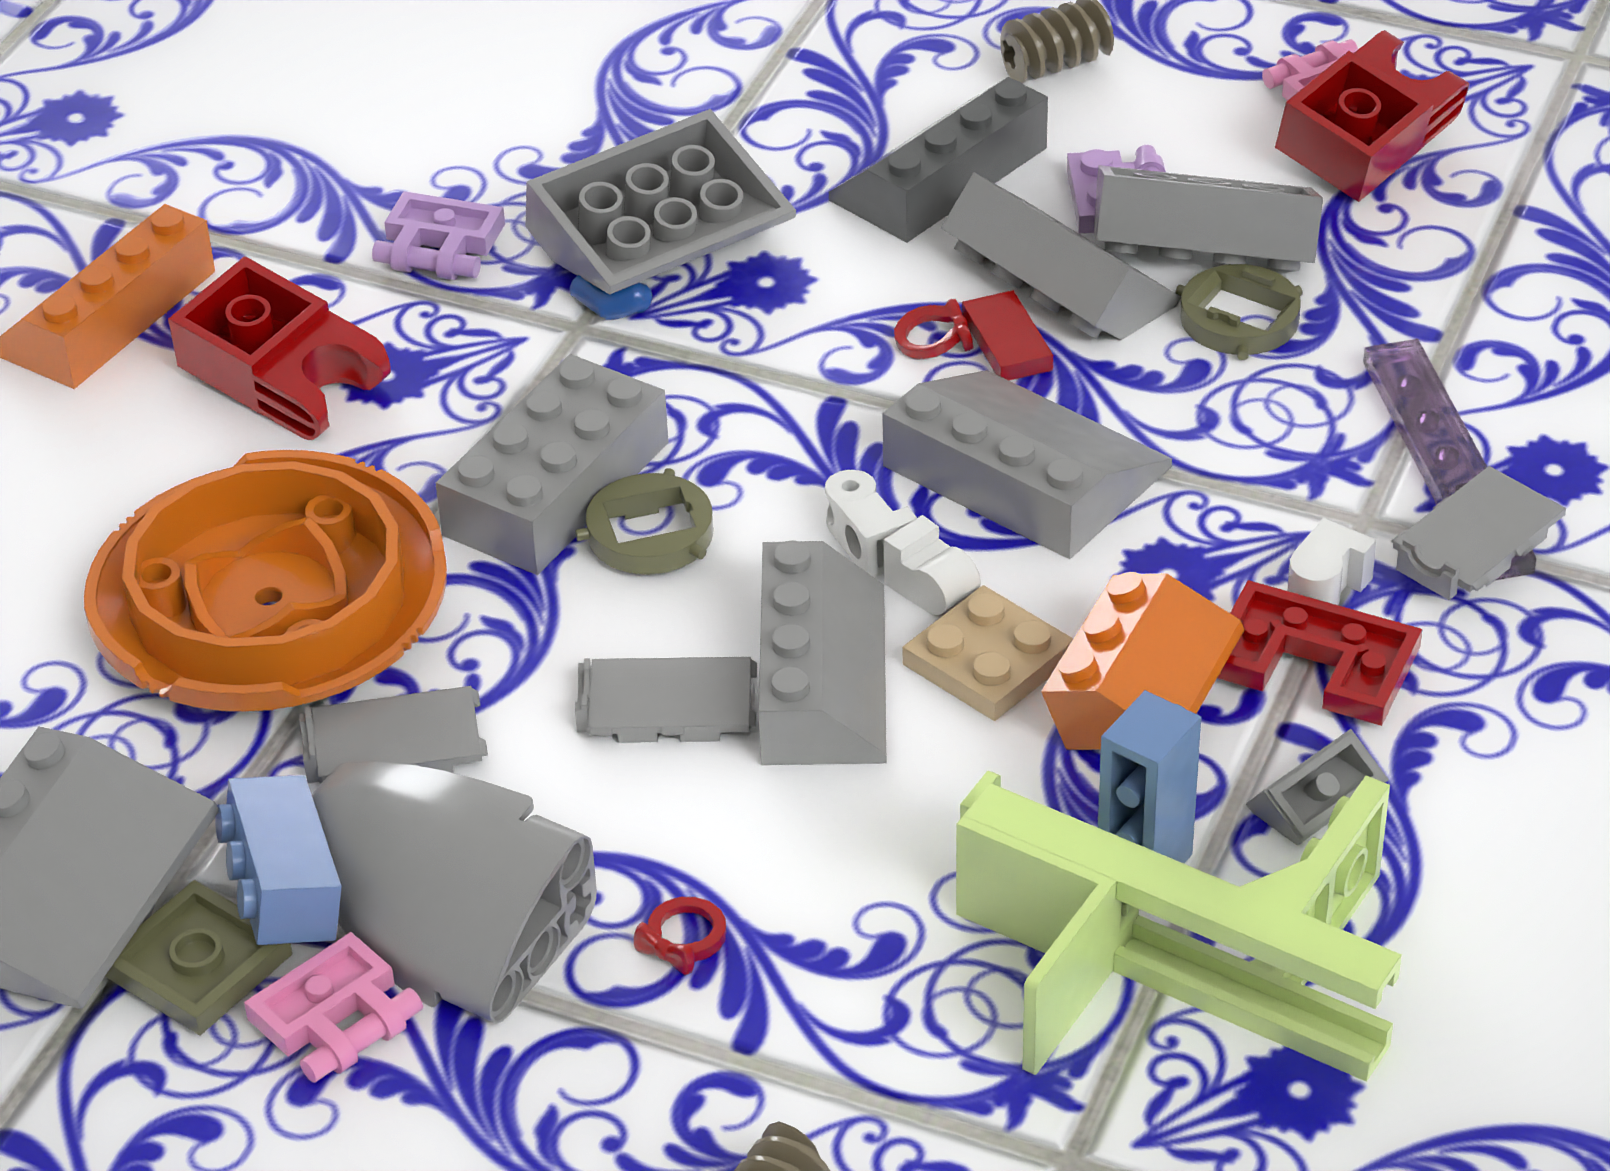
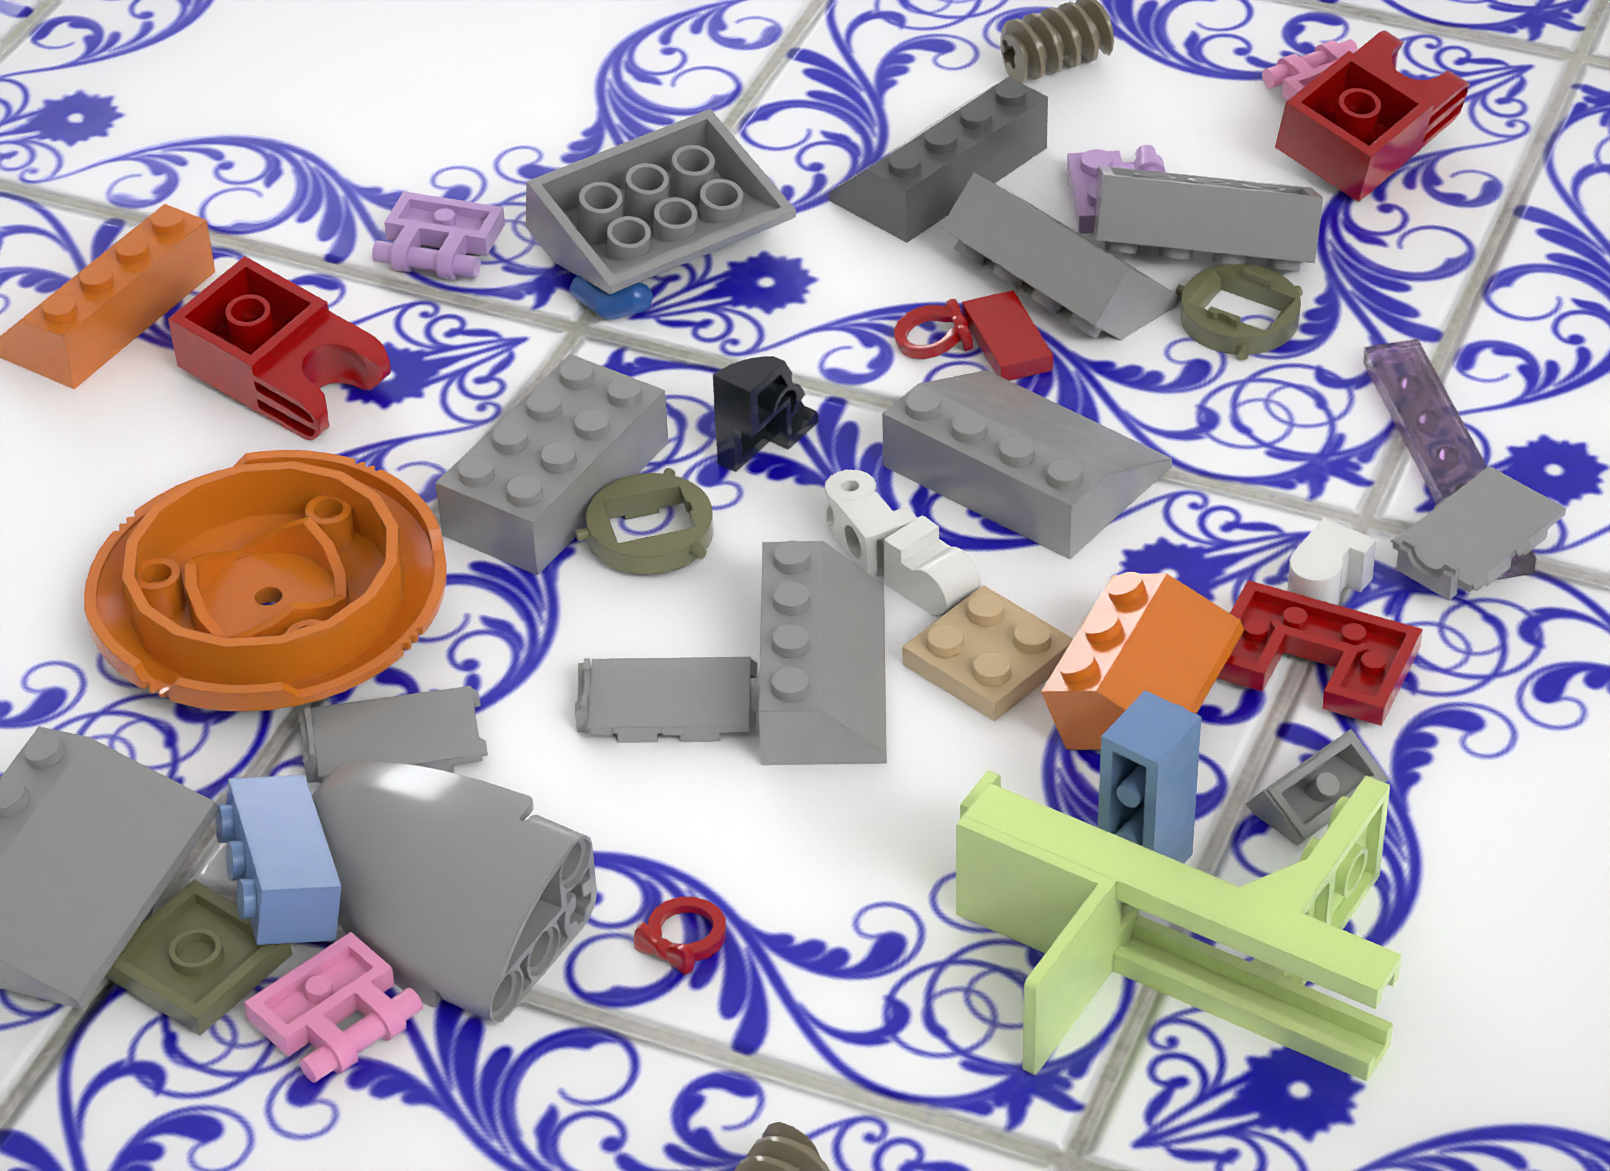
none -> black slope [713,356,819,472]

